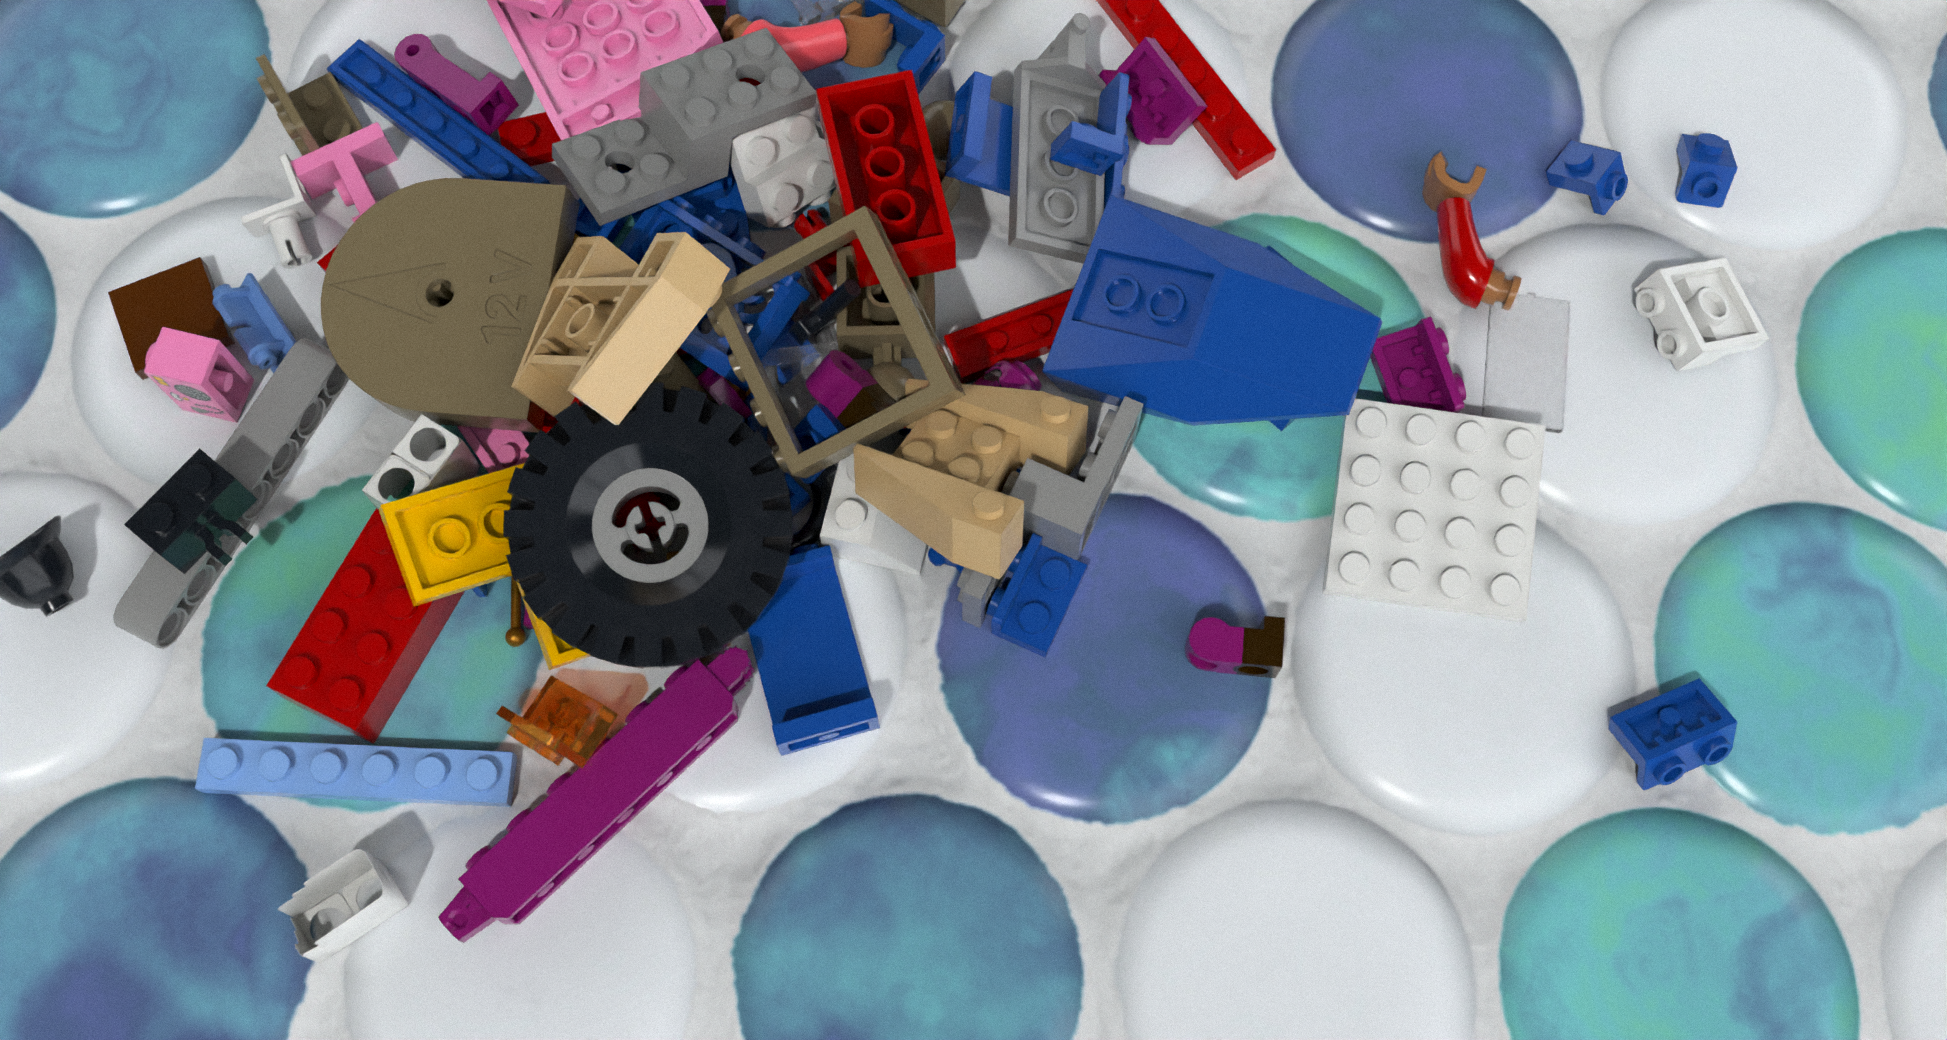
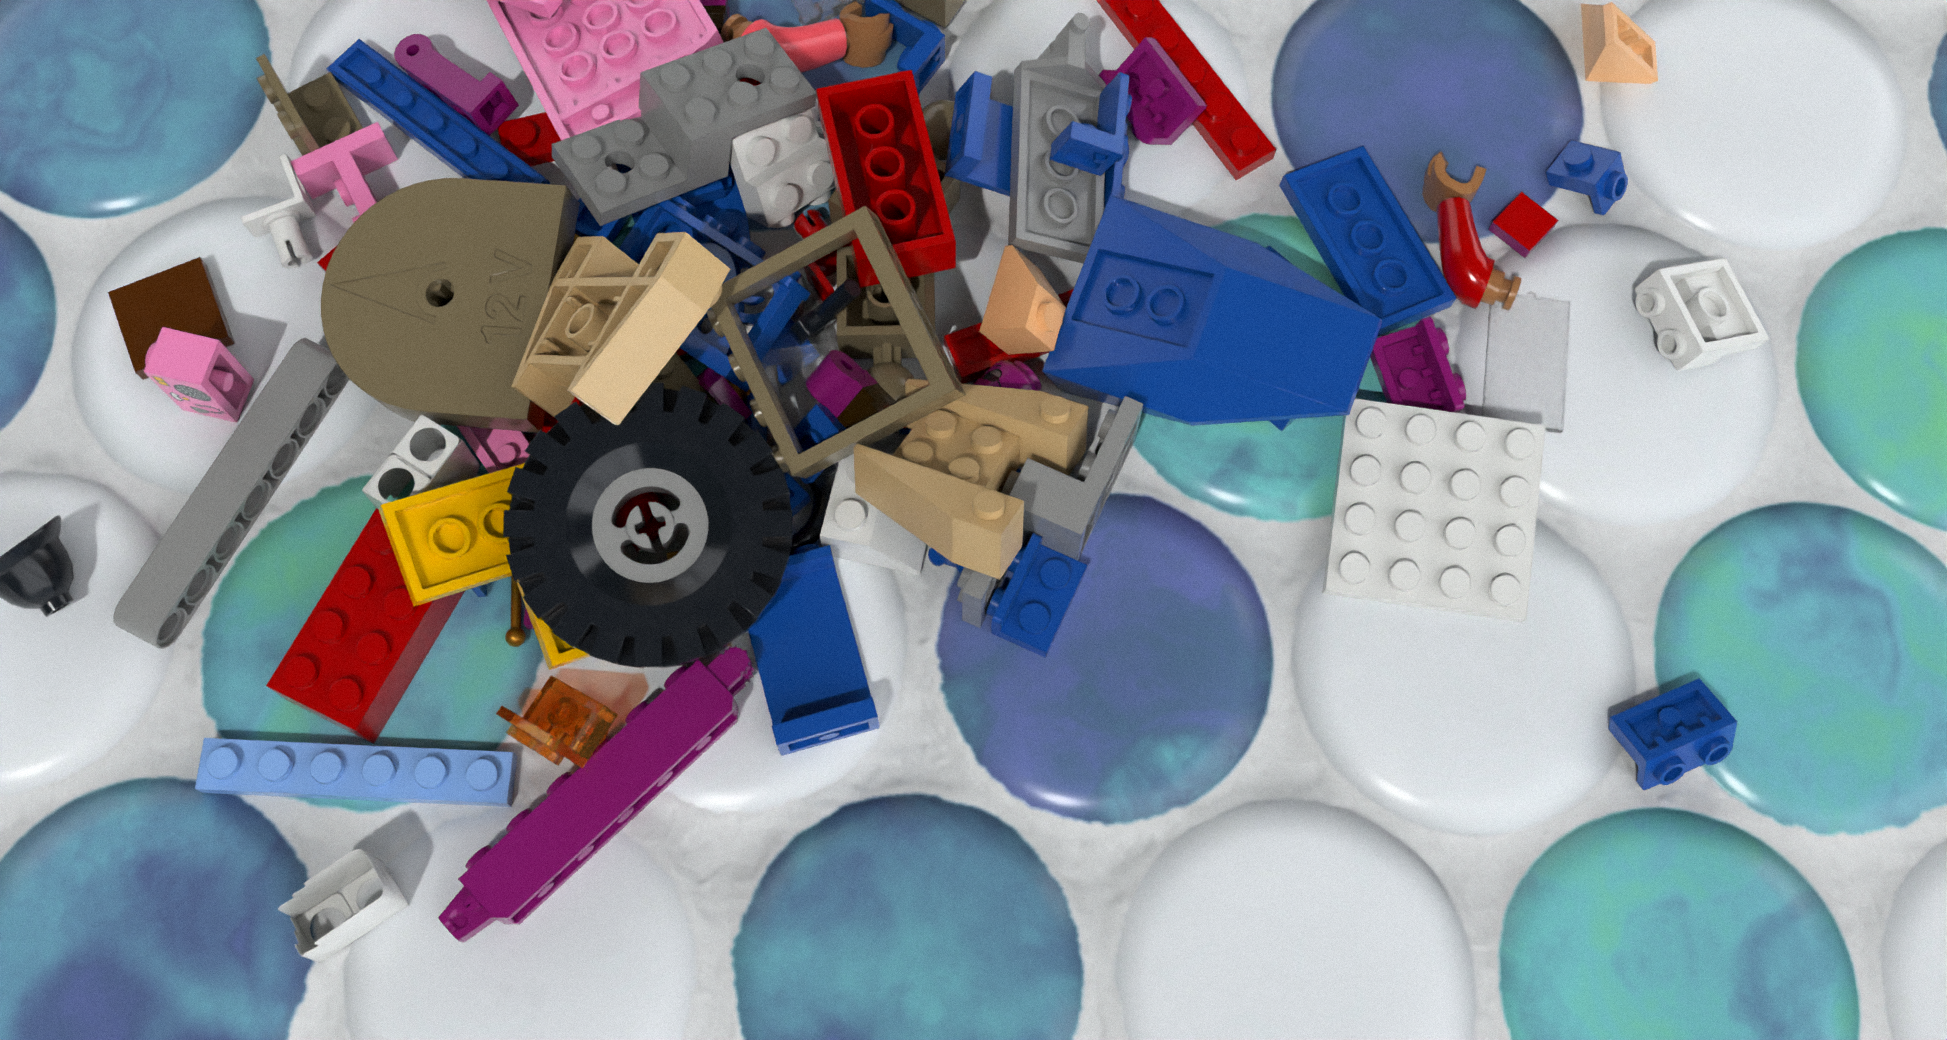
black brick [124,448,257,574] -> none
medium blue hinge [212,273,297,374] -> none
leg [1184,616,1285,678] -> none
blue bracket [1675,133,1738,208] -> none
none -> light nougat slope [979,245,1066,355]
none -> blue plate [1279,146,1457,337]
none -> red tile [1488,192,1559,258]
none -> light nougat slope [1581,2,1658,84]

